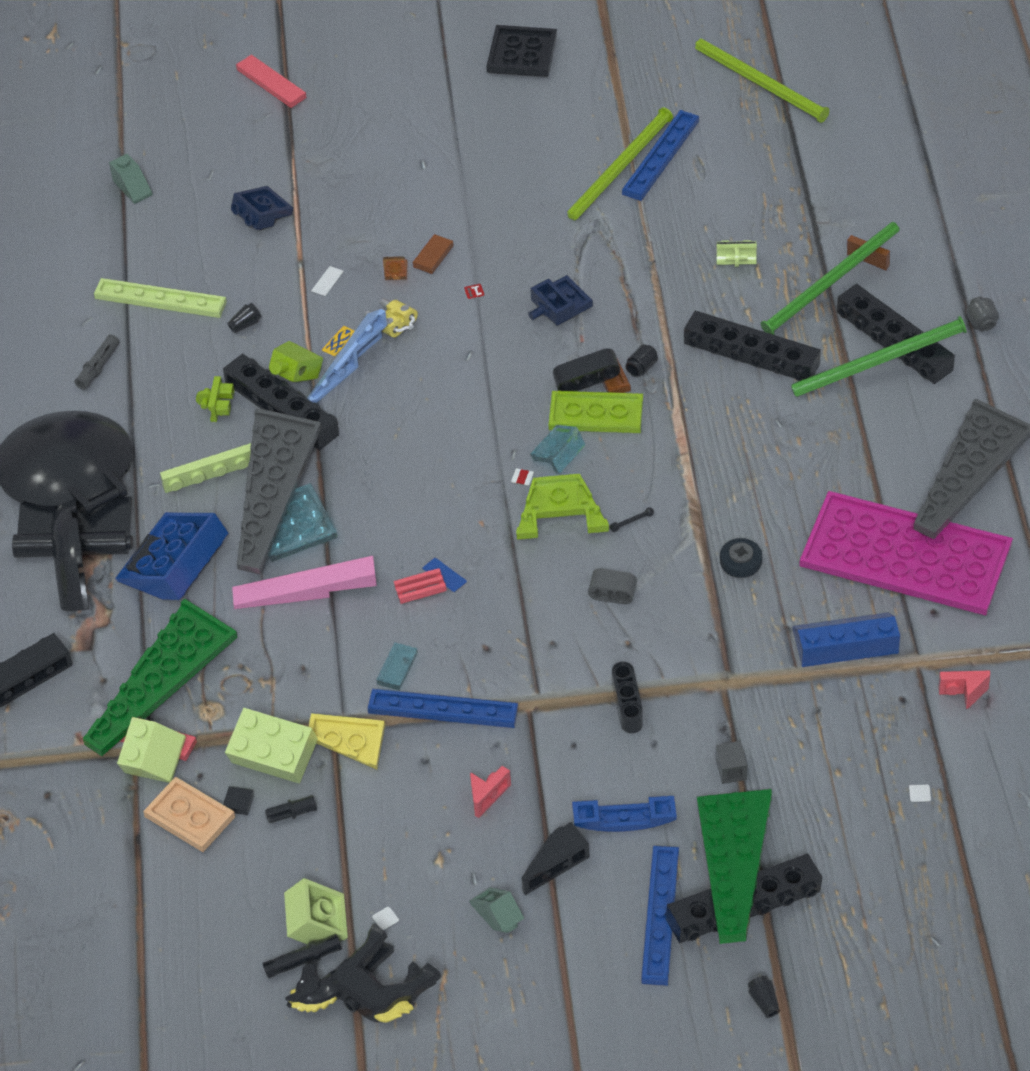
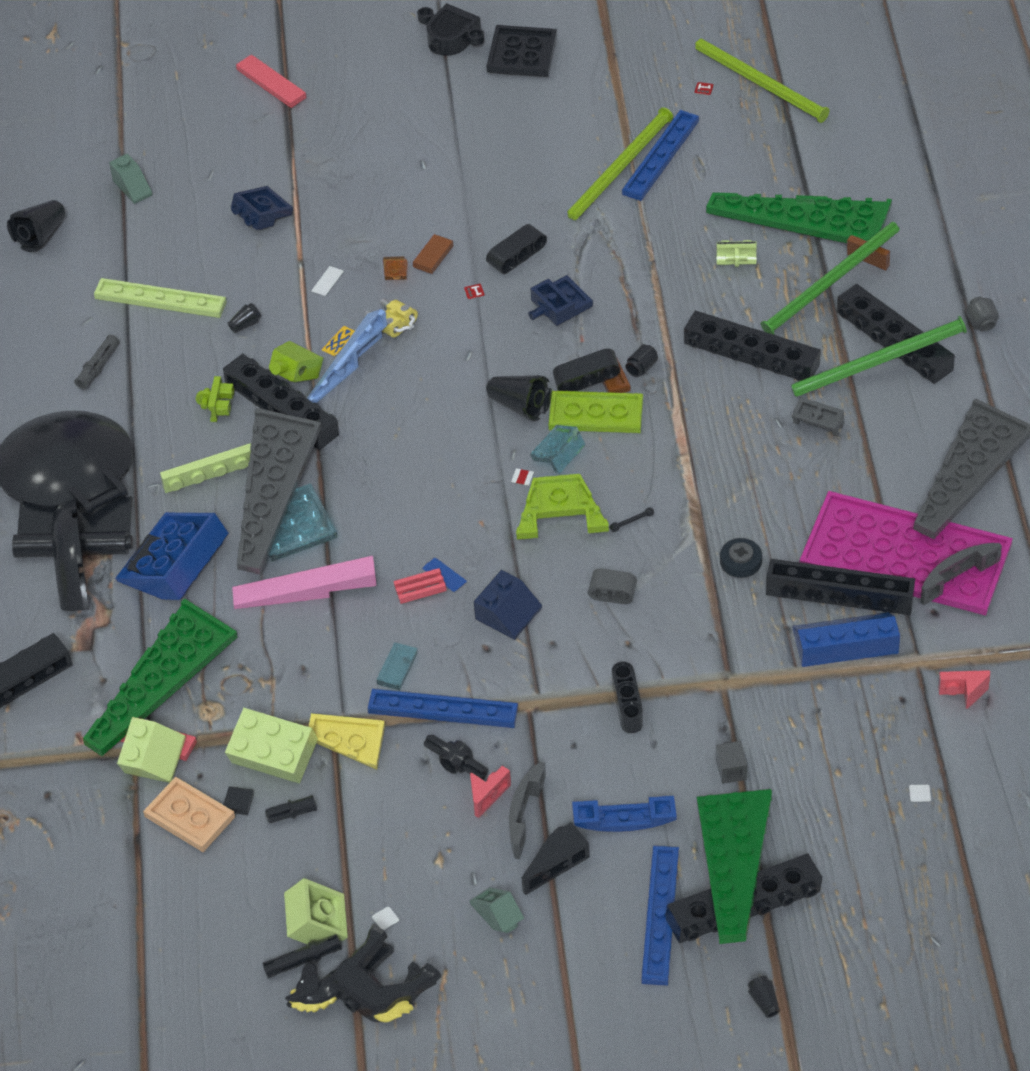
none -> black cone [7,200,65,252]
none -> black piece [417,3,485,56]
none -> black axle [424,734,489,780]
none -> dark blue slope [473,570,542,640]
none -> black beam [486,224,547,274]
none -> black cone [486,375,552,421]
none -> dark grey slope [509,762,546,859]
none -> red sticker [694,82,714,95]
none -> green wing [706,192,892,243]
none -> black brick [766,559,916,615]
none -> dark grey hinge [792,397,845,437]
none -> dark grey slope [921,543,1002,605]

